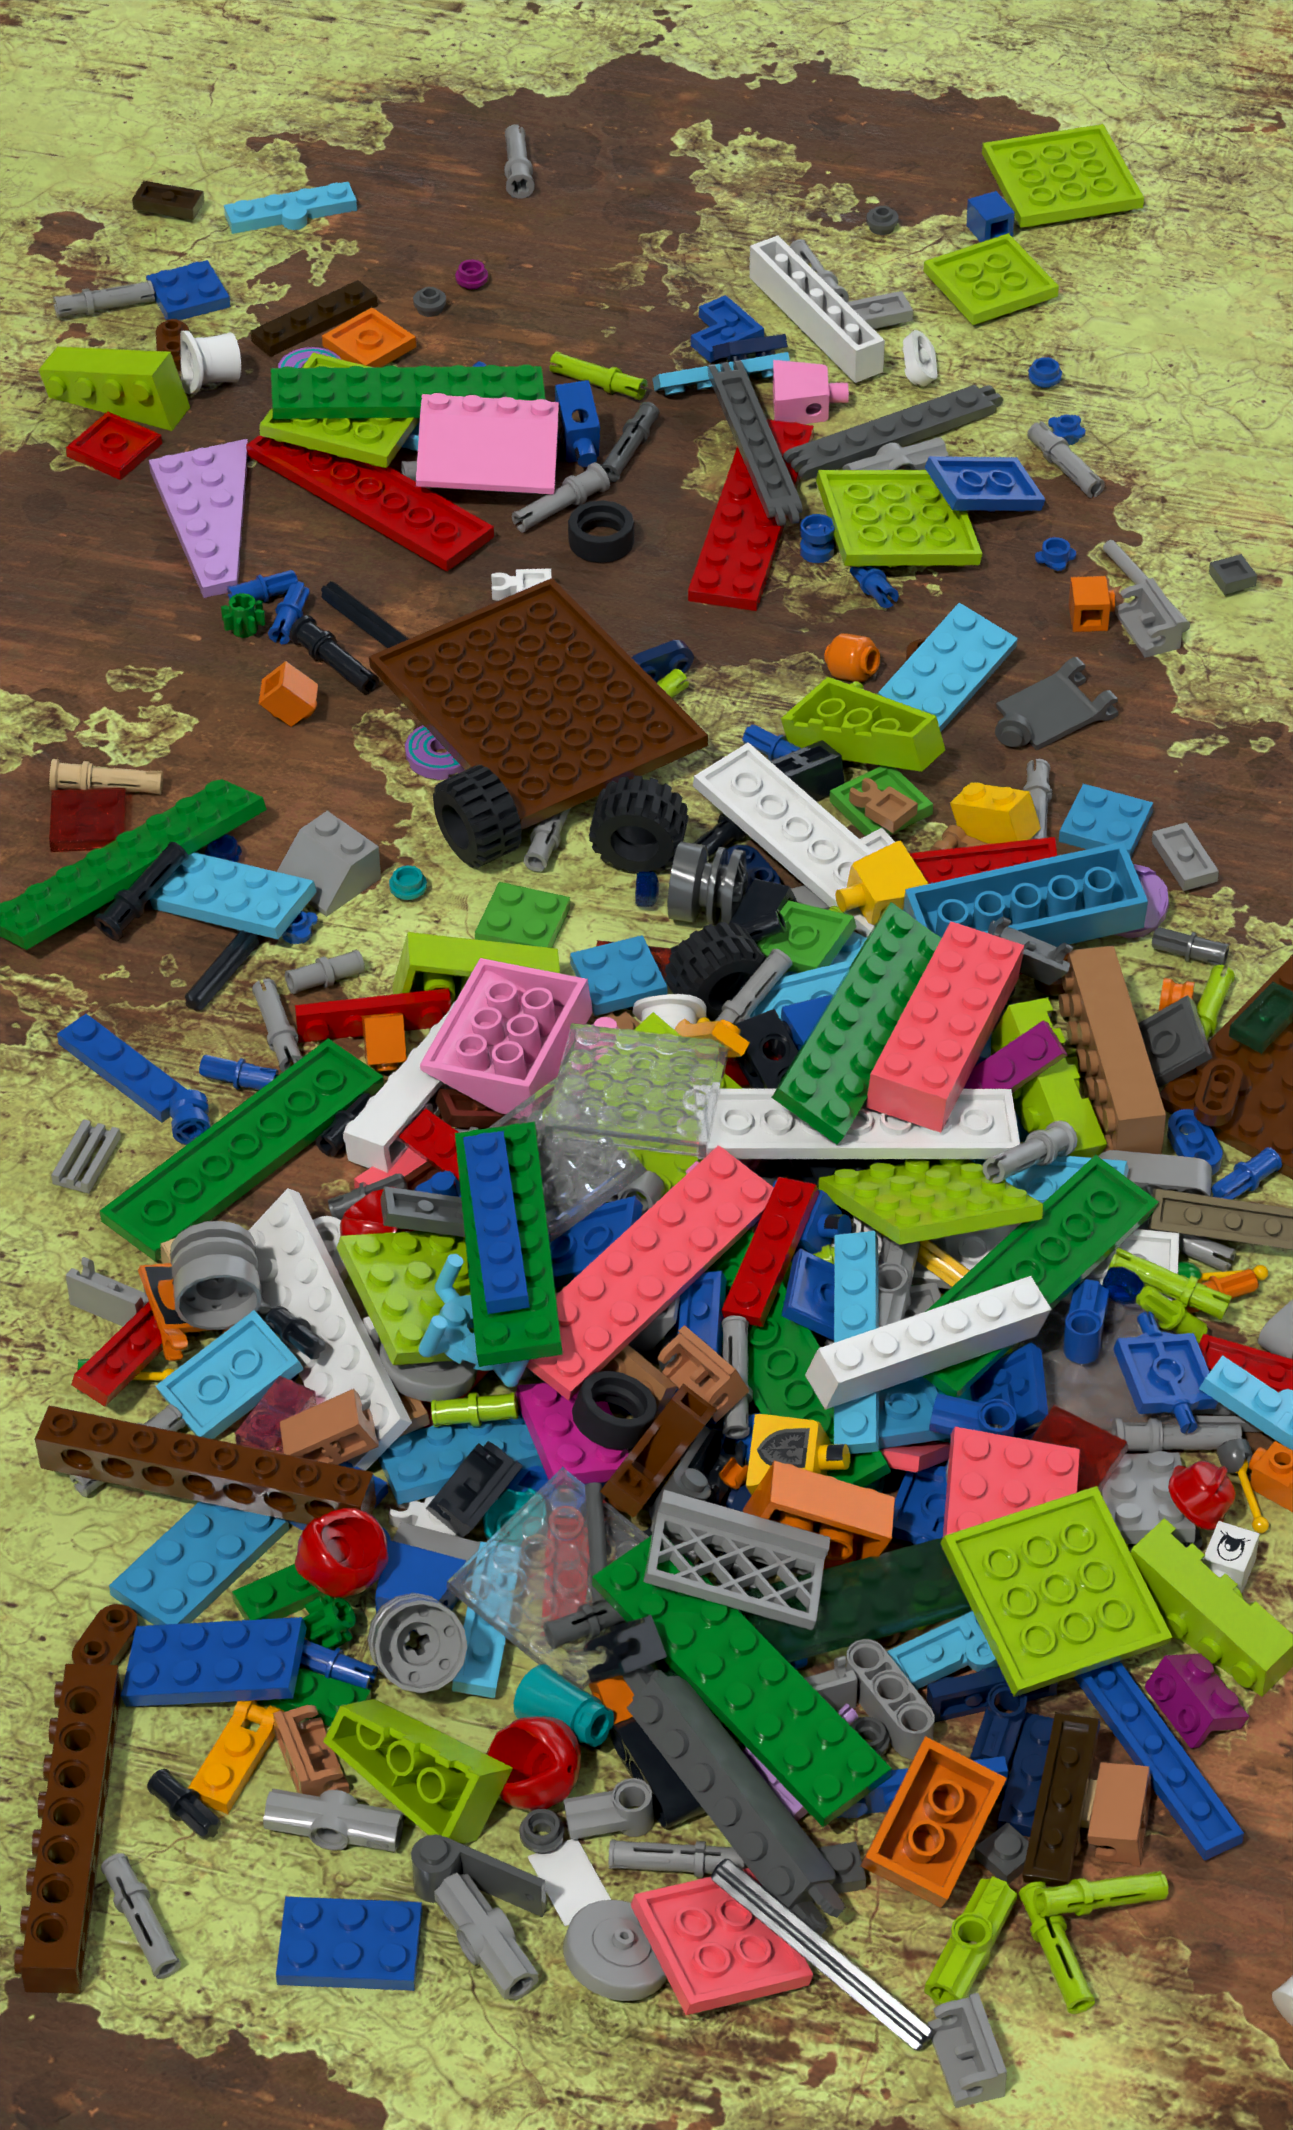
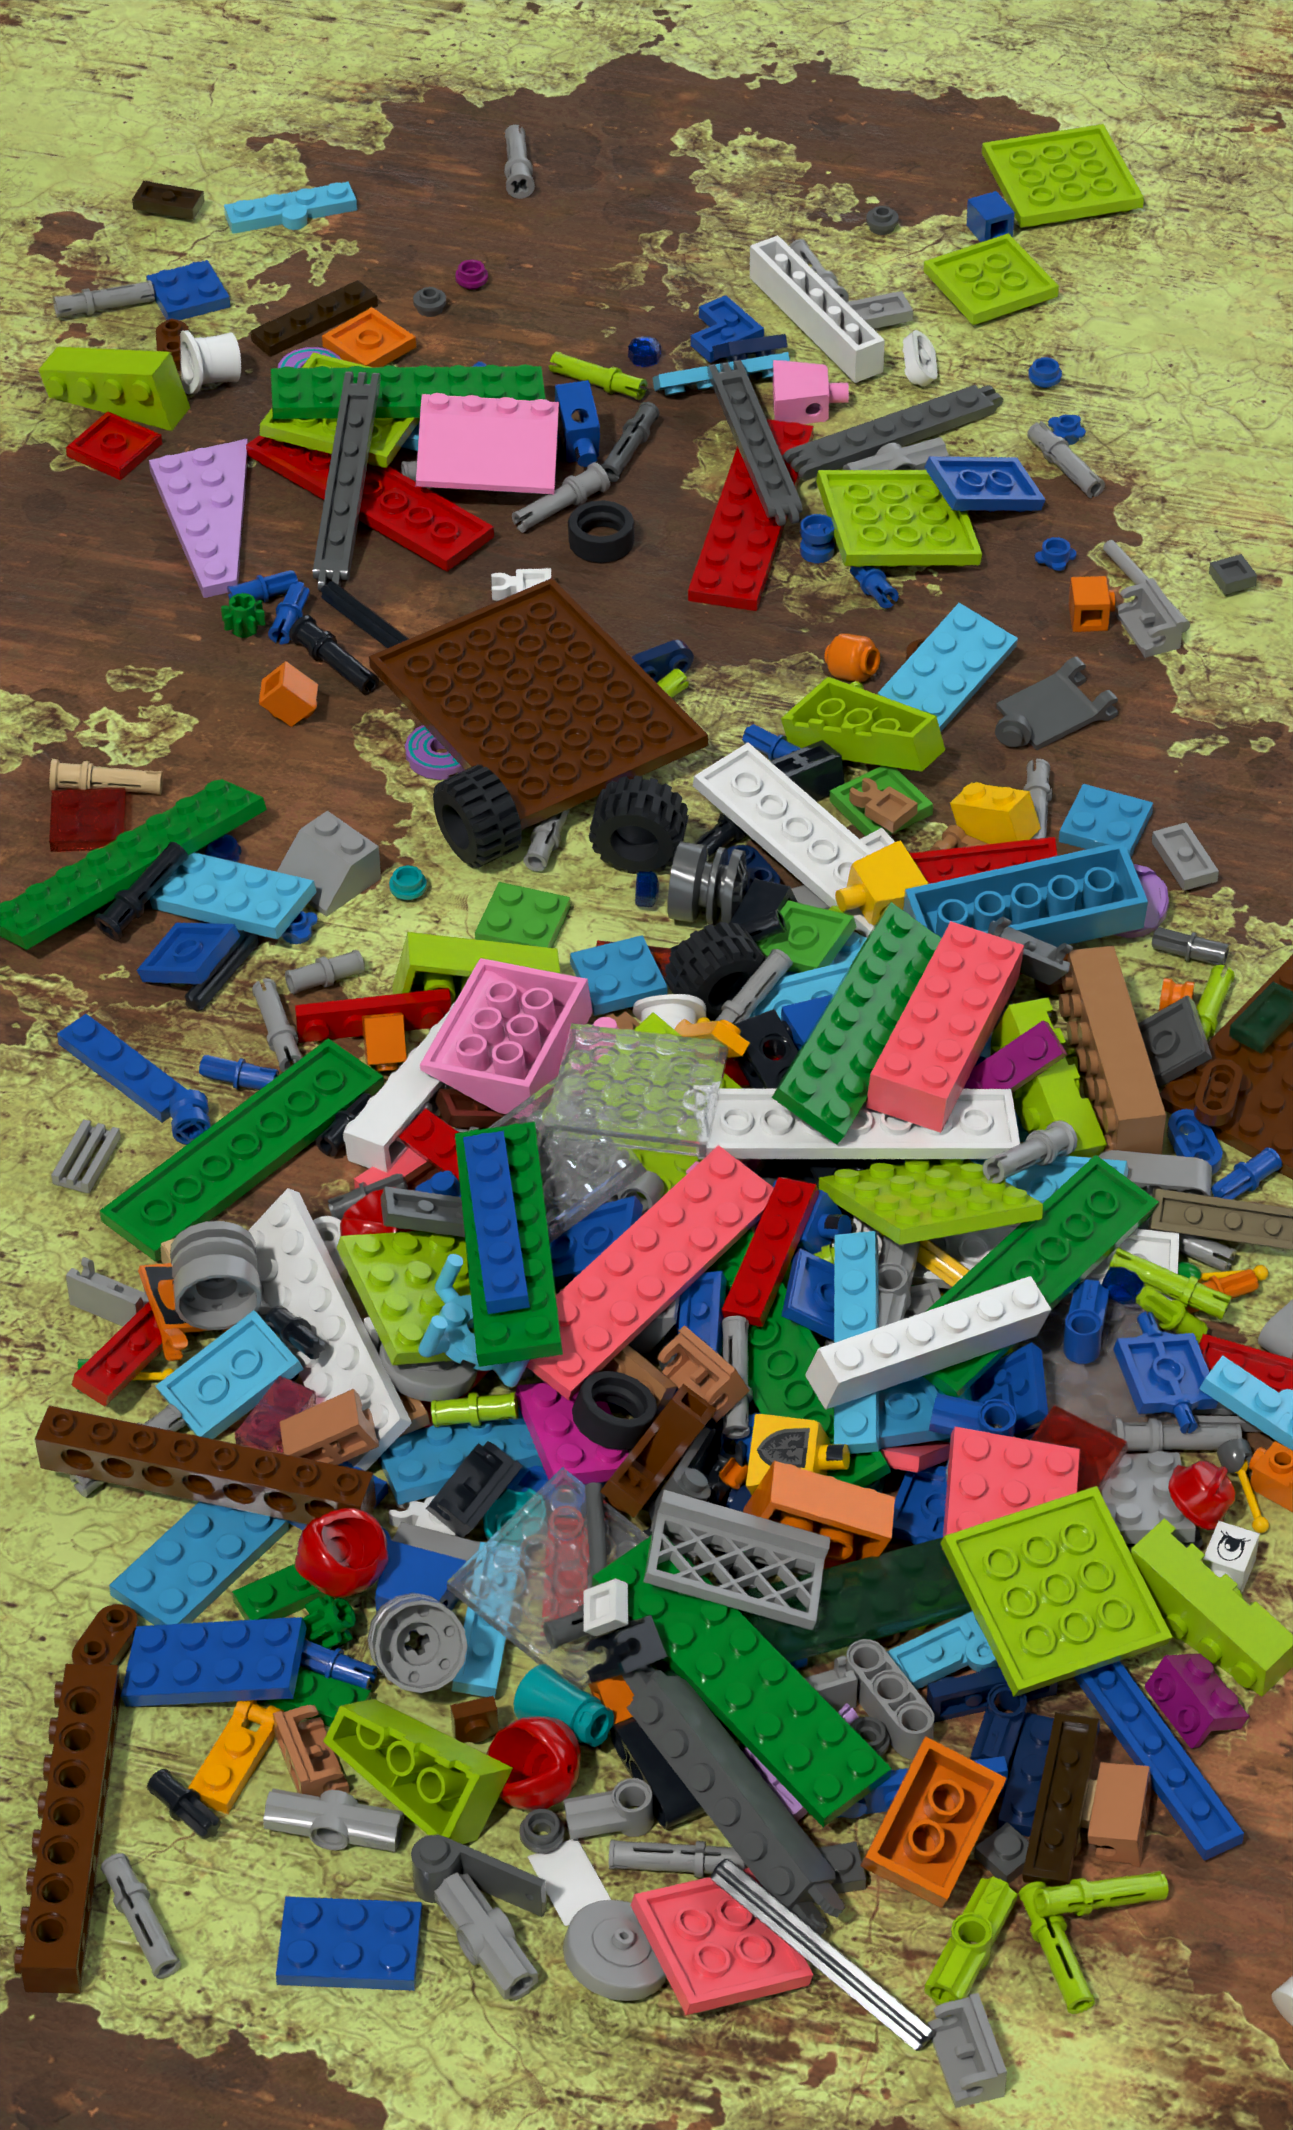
none -> blue plate [137,923,240,985]
none -> dark grey hinge [313,372,381,591]
none -> reddish brown plate [450,1696,499,1743]
none -> white plate [584,1579,628,1636]
none -> clear blue tile [628,336,661,367]

